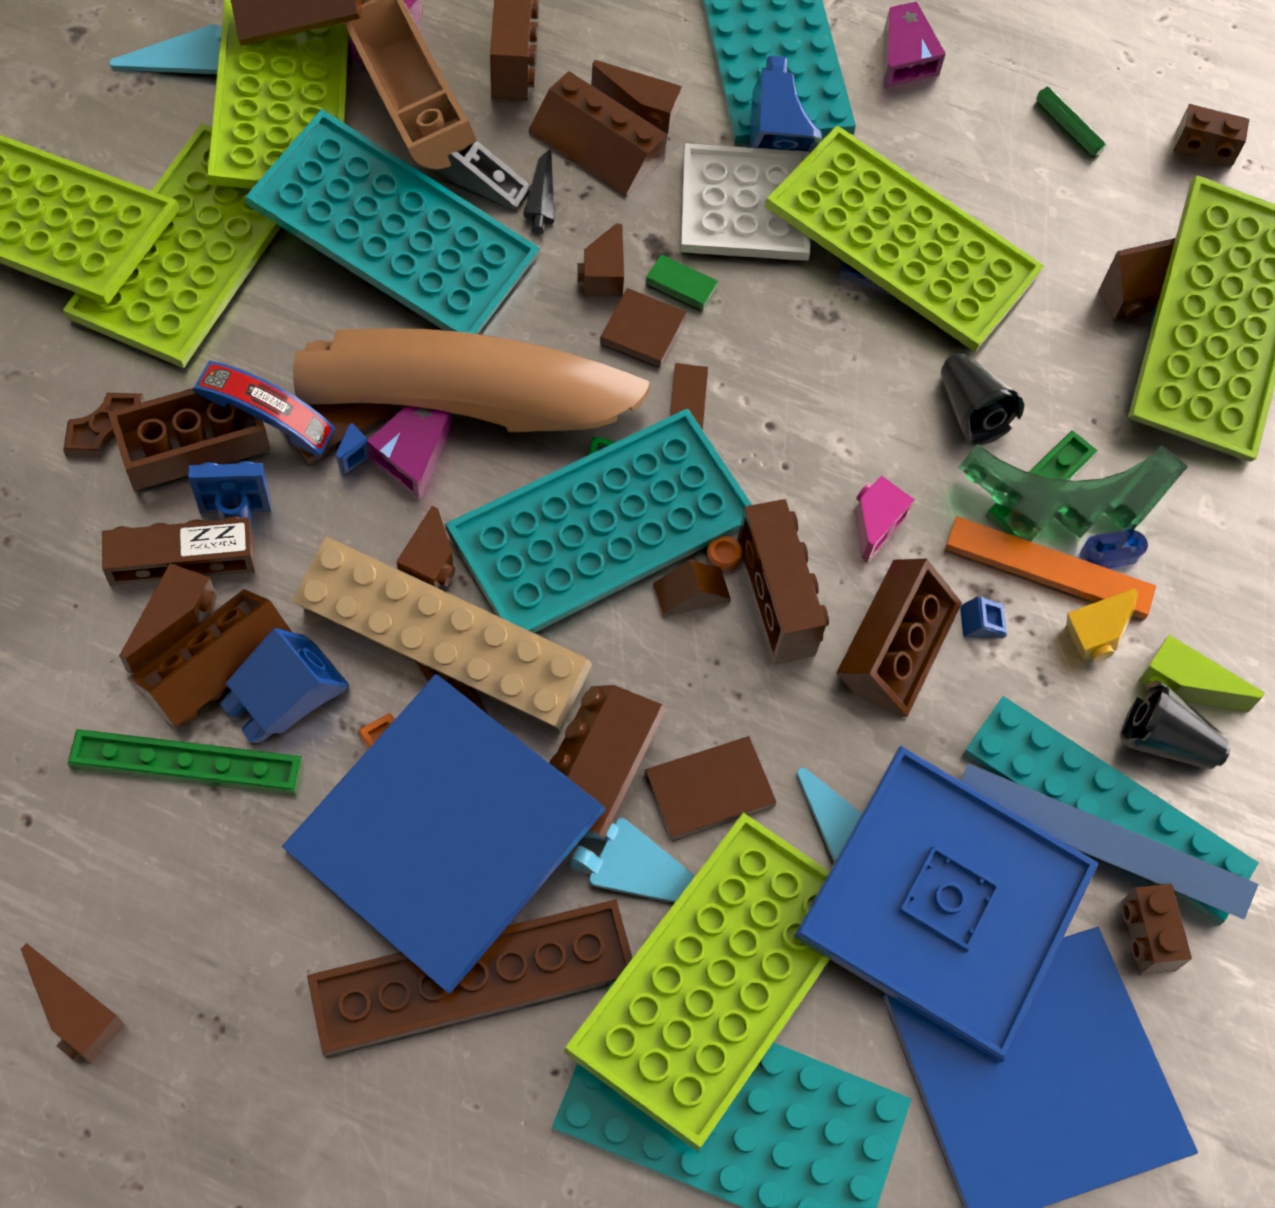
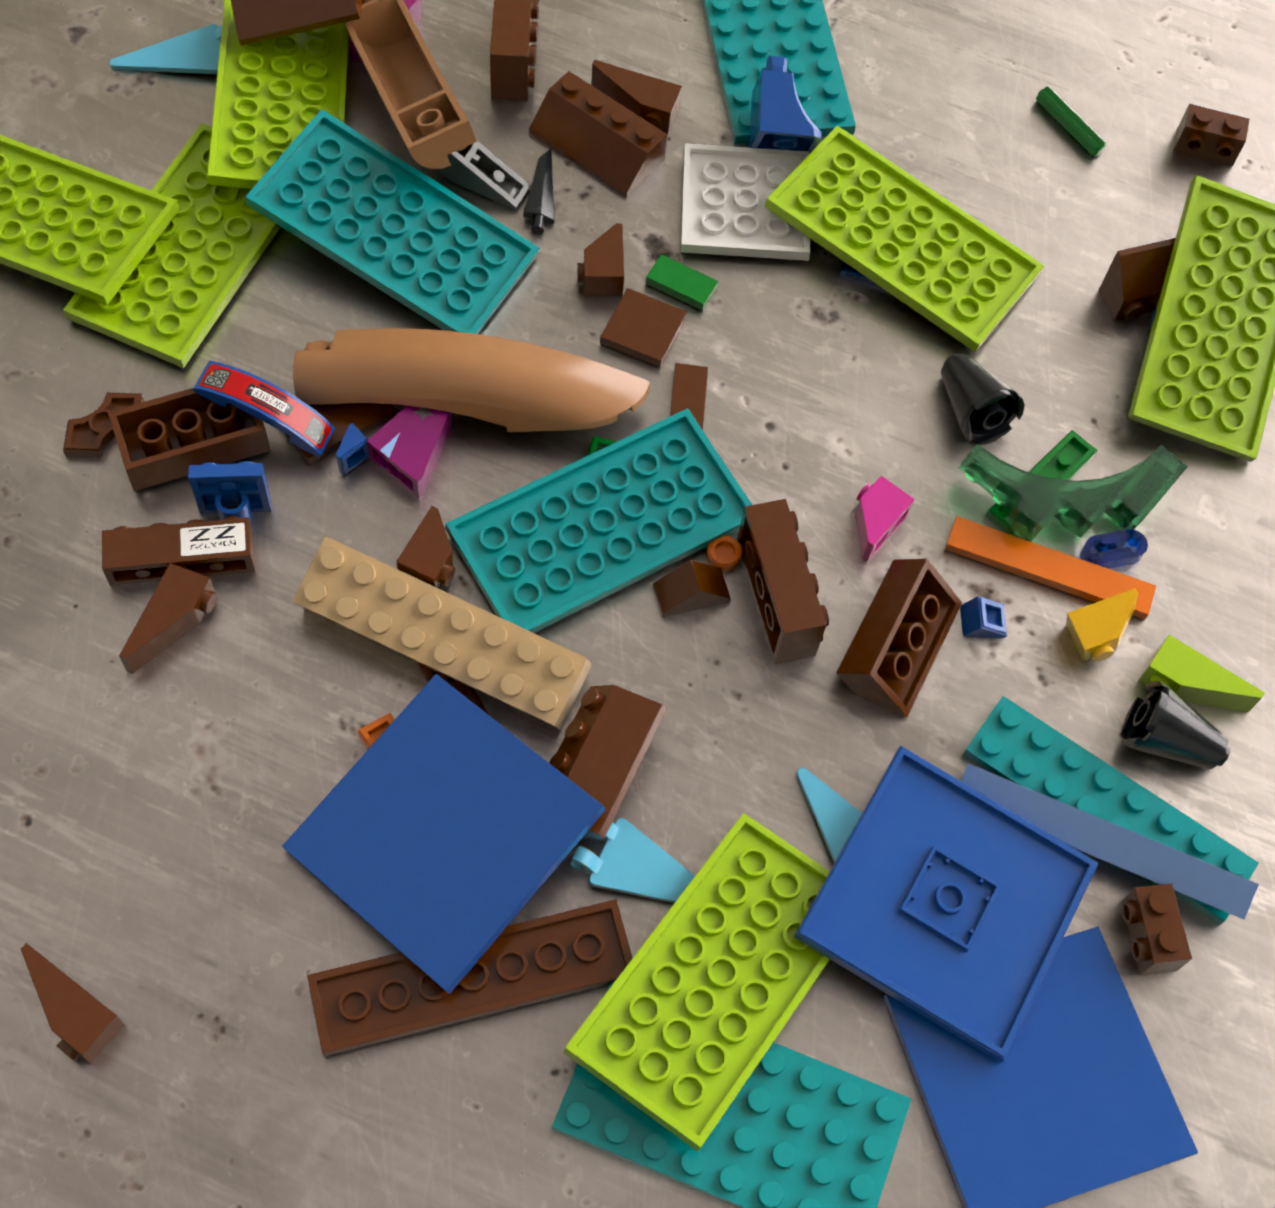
green tile [67,729,303,796] -> none
reddish brown slope [127,589,292,727] -> none
blue hips [220,628,349,743] -> none
reddish brown tile [645,736,777,841] -> none
magenta slope [883,1,946,88] -> none

